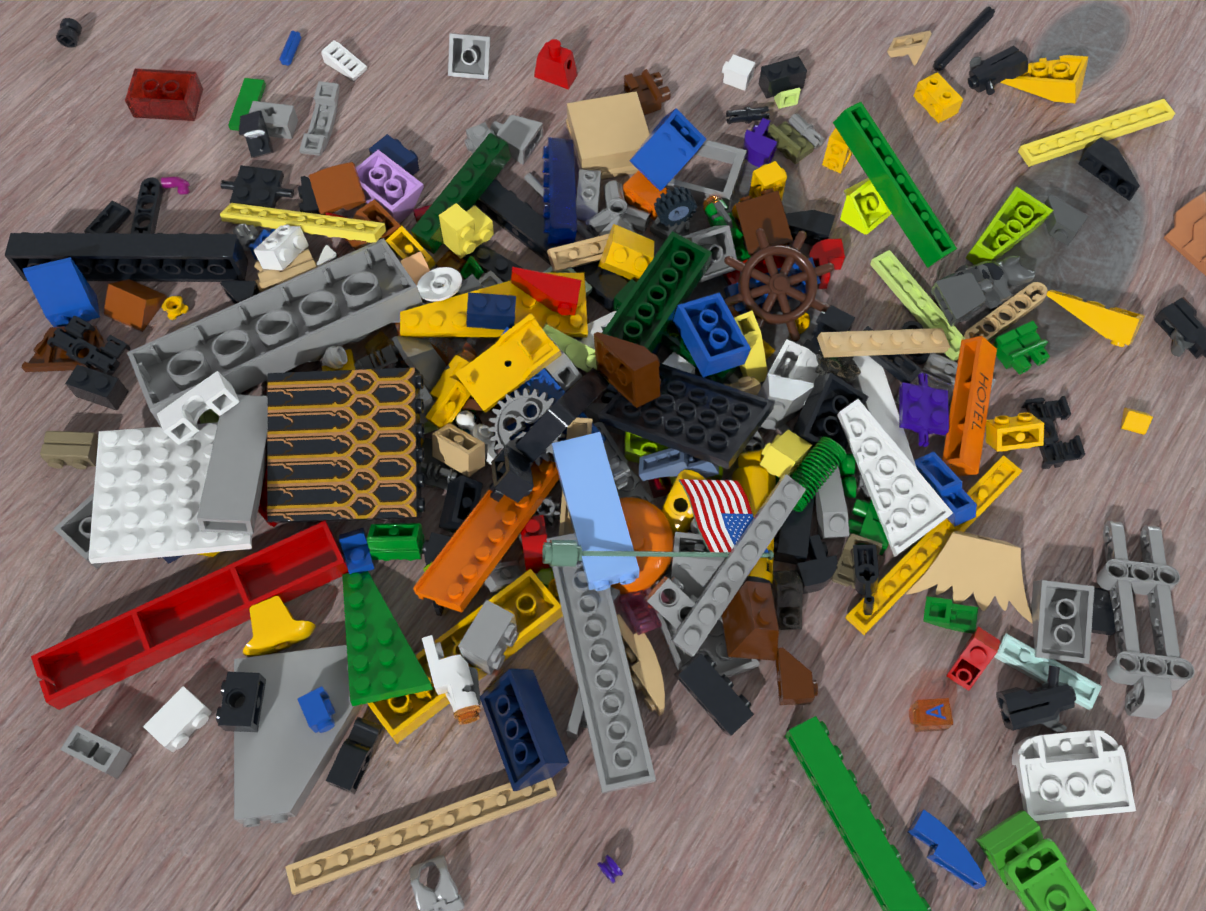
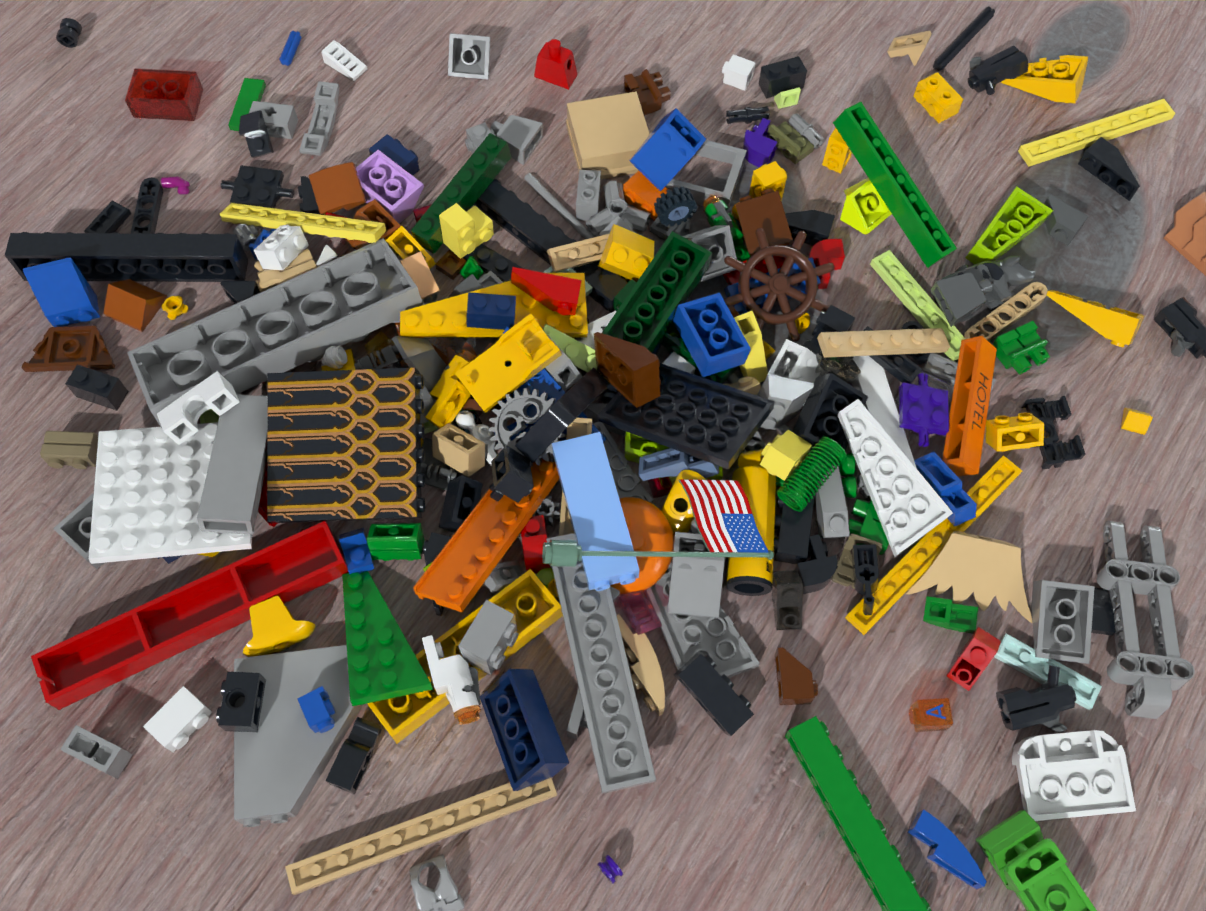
black piece [47,315,131,376] -> none
white dish [417,267,462,301] -> none
clear blue brick [542,137,577,244] -> none
light grey gear [609,458,631,490] -> none
light grey brick [644,576,698,630] -> none
light grey plate [670,474,806,656] -> none
reddish brown slope [722,581,779,661] -> none

